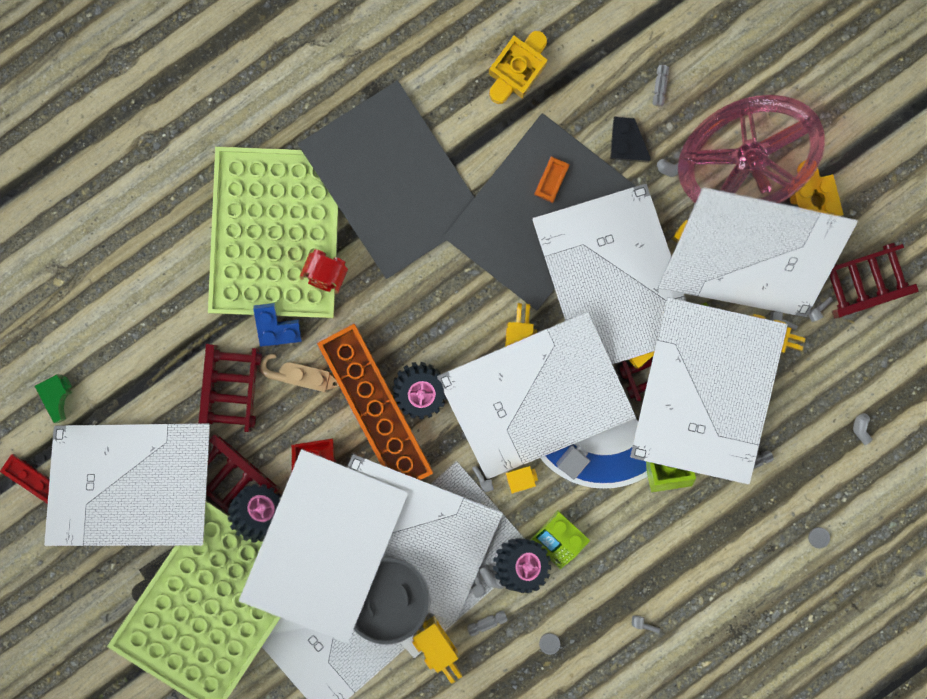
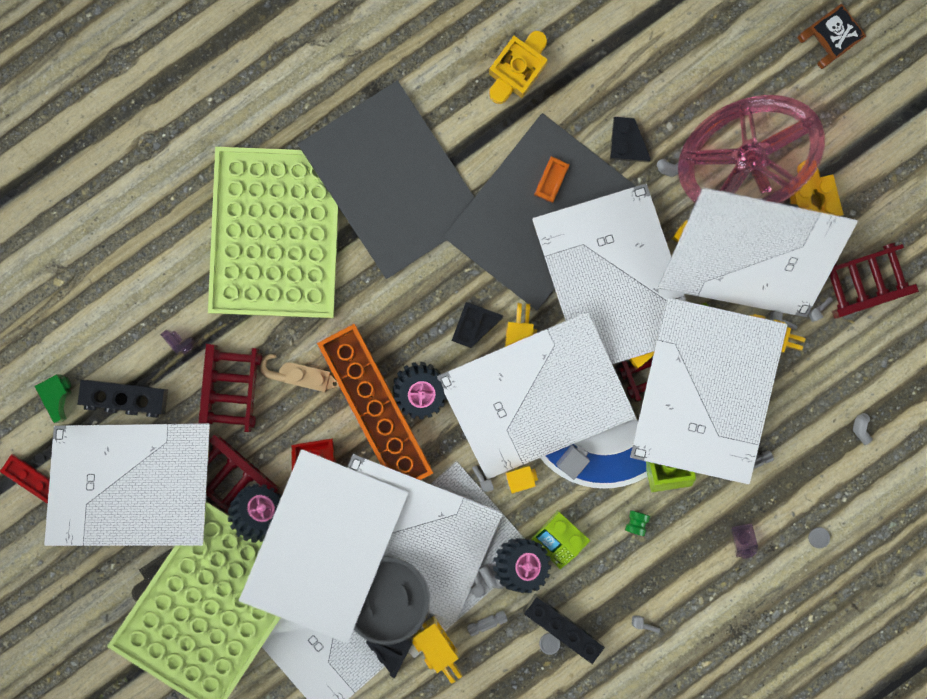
blue plate [253,303,302,347] -> none
red brick [299,249,348,294] -> none
light grey axle [653,65,669,106] -> none
none -> black brick [77,380,168,418]
none -> clear purple bracket [160,329,196,355]
none -> black wing [366,639,413,679]
none -> black wing [451,302,503,348]
none -> black brick [523,594,605,665]
none -> green wheel [625,510,651,536]
none -> clear purple bracket [731,524,758,559]
none -> flag [797,3,866,69]

